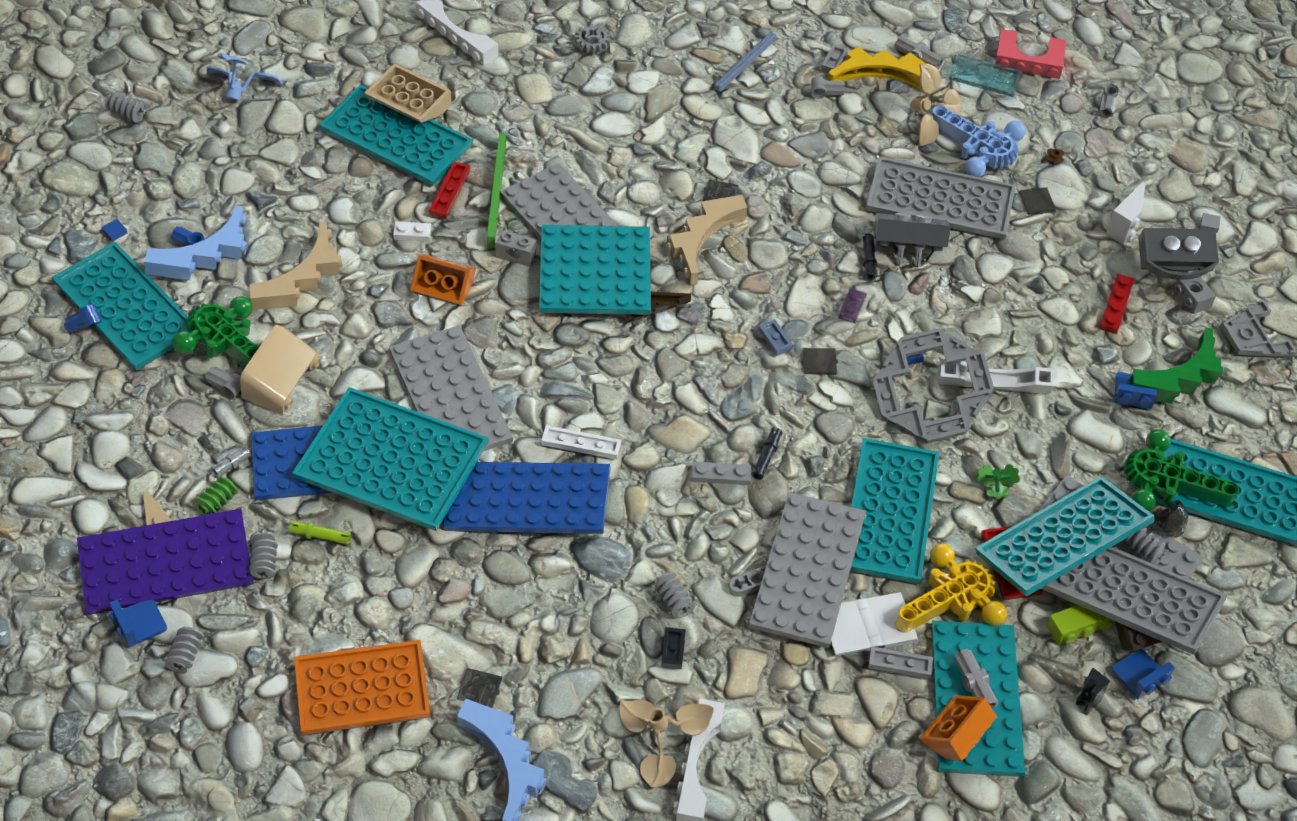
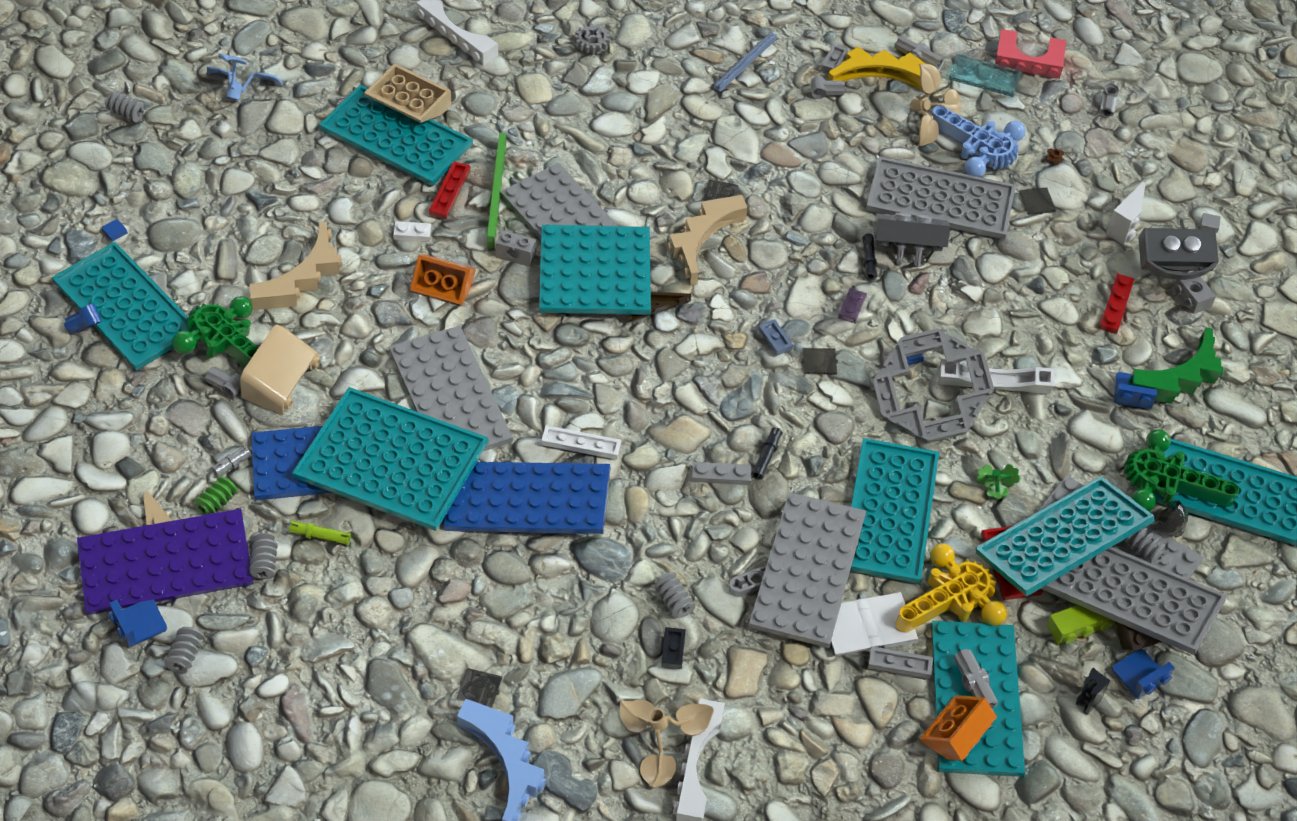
light blue arch [145,206,247,280] -> none
blue piece [171,226,205,246] -> none
orange plate [294,640,431,735] -> none
light grey wing [1221,299,1297,357] -> none

